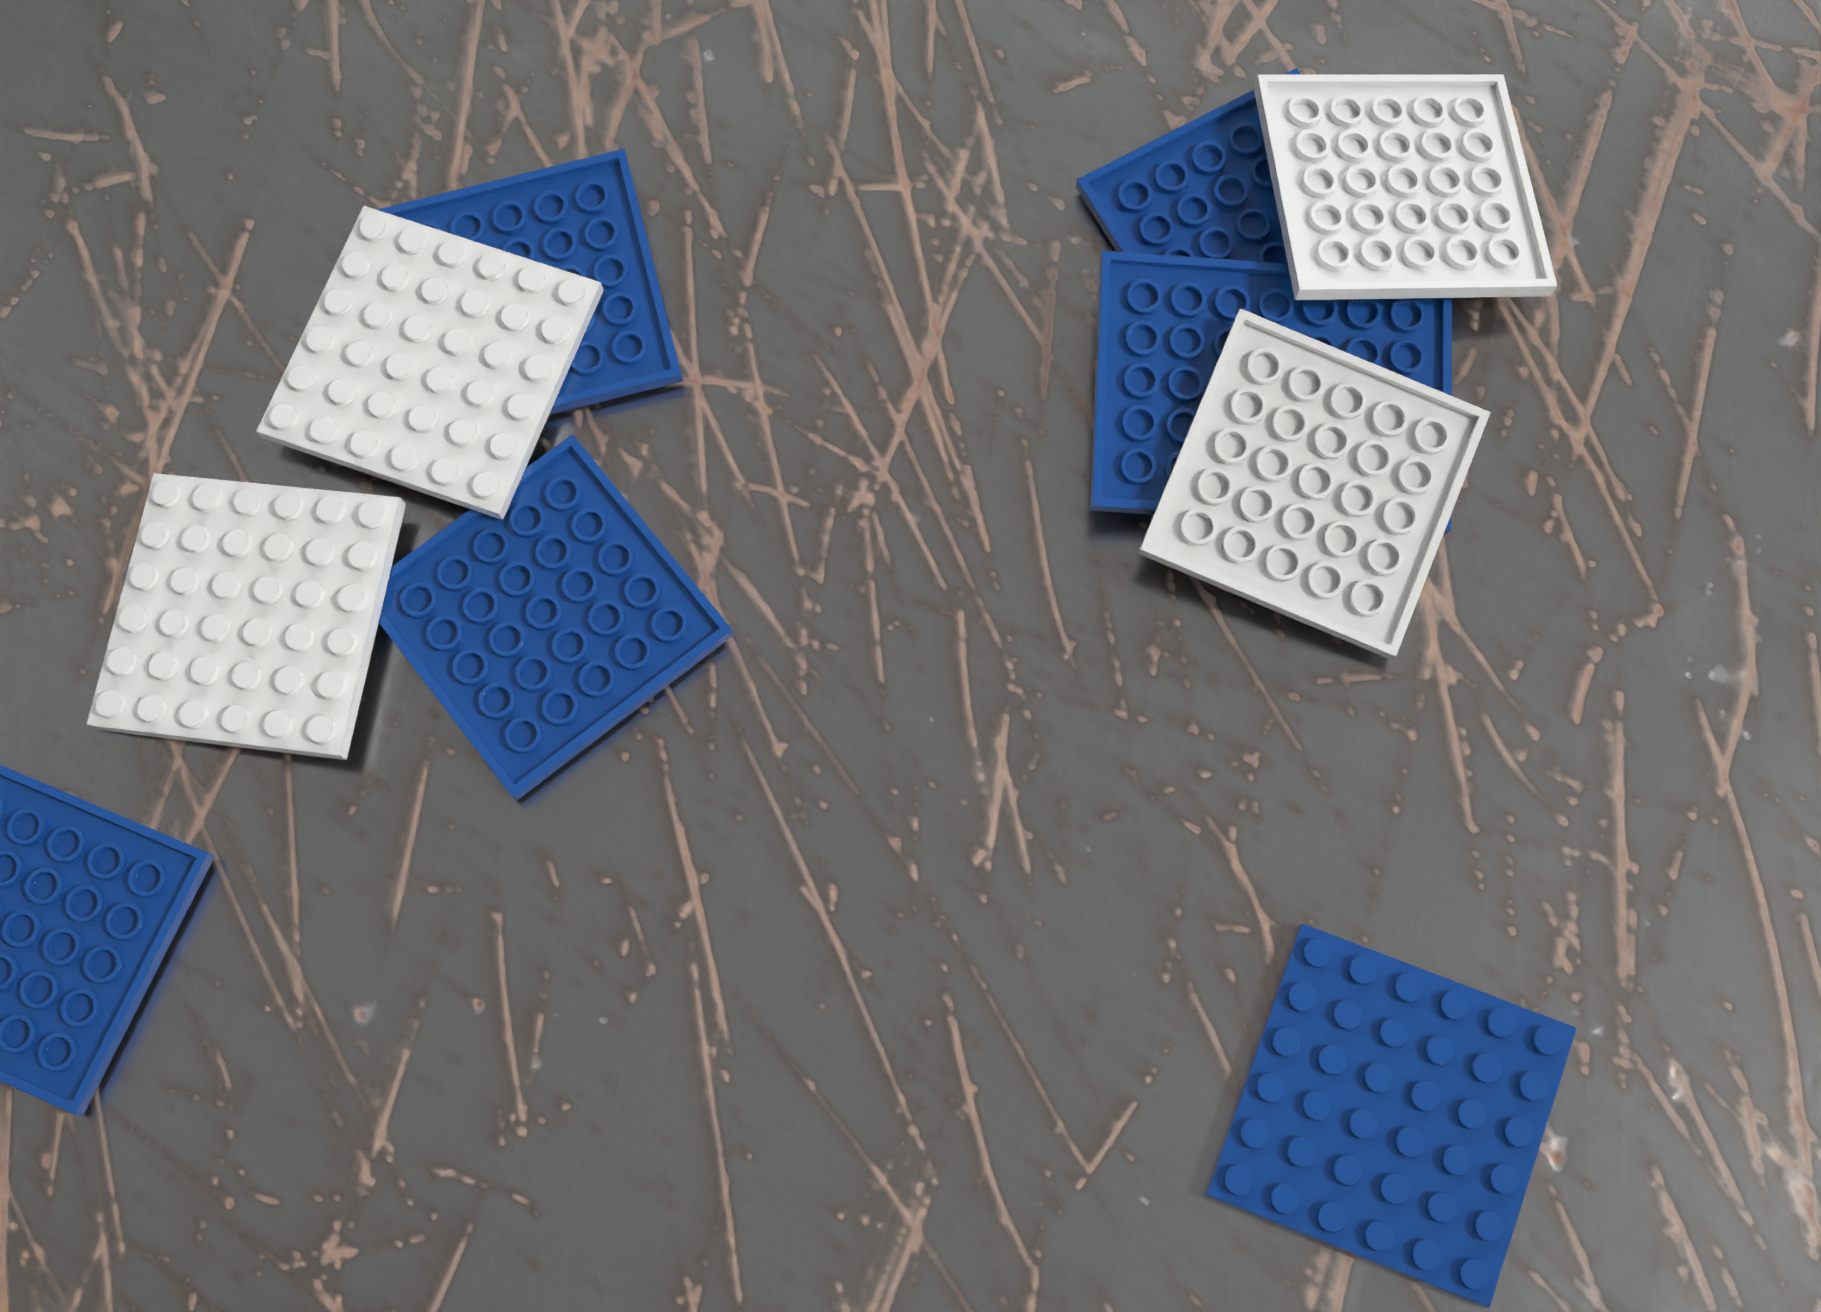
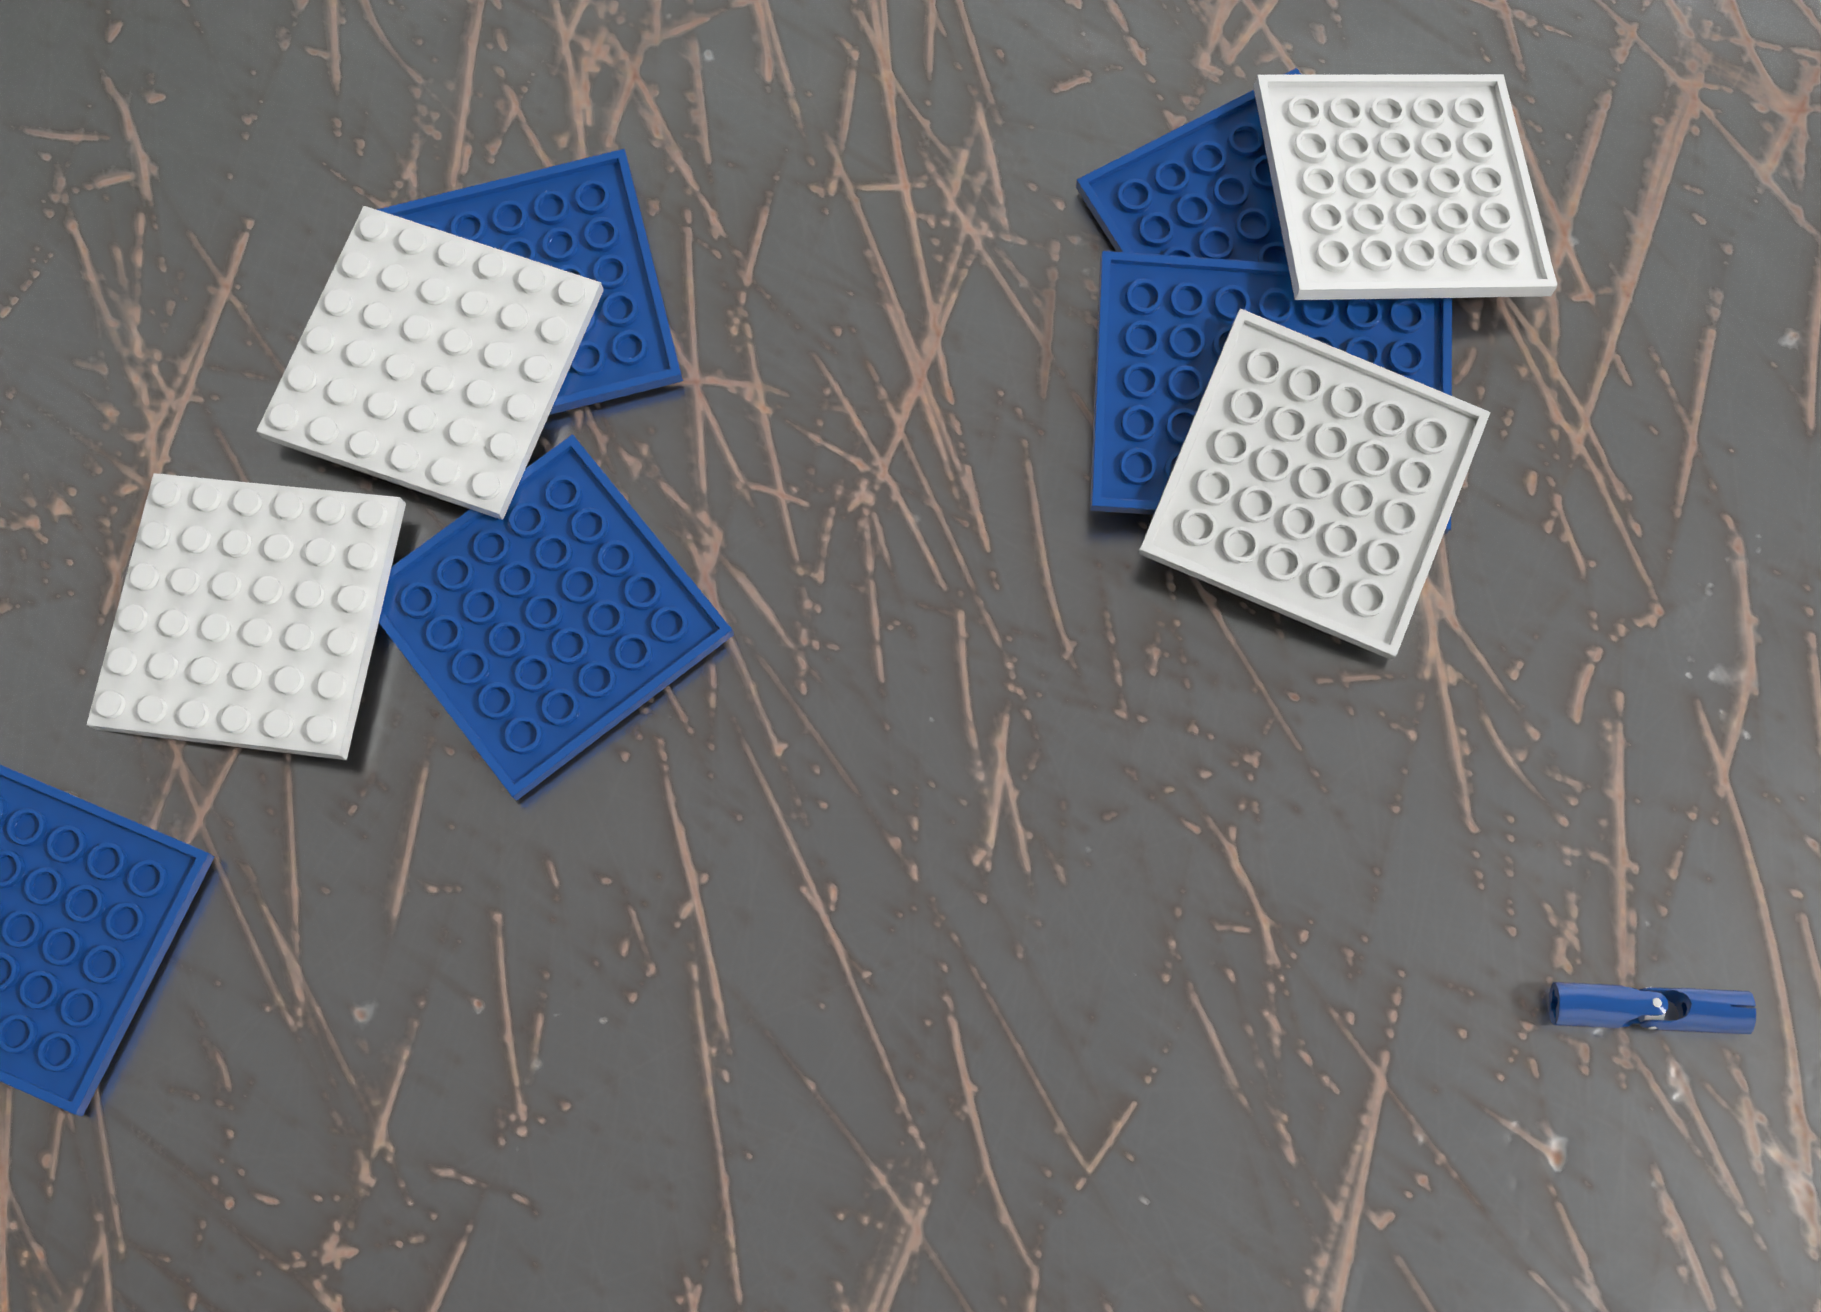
blue plate [1205,923,1577,1308] -> none
none -> blue piece [1549,982,1756,1035]

